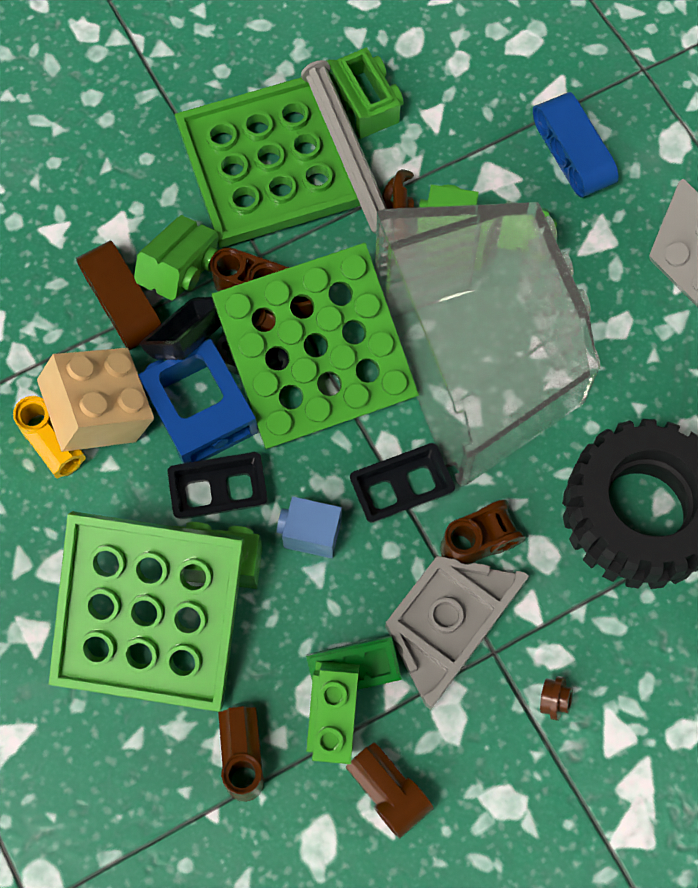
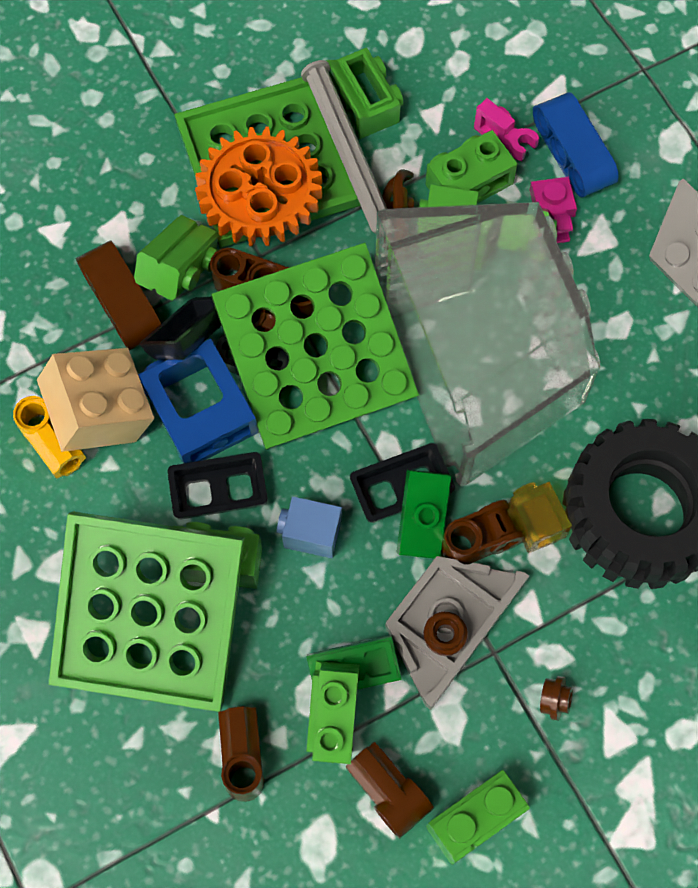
none -> orange gear [195,127,322,246]
none -> green plate [396,469,451,559]
none -> reddish brown plate [423,612,468,656]
none -> bright green brick [425,130,518,204]
none -> bright green brick [426,770,530,865]
none -> dark pink plate [474,98,539,161]
none -> clear yellow brick [507,481,572,554]
none -> dark pink plate [529,176,577,244]

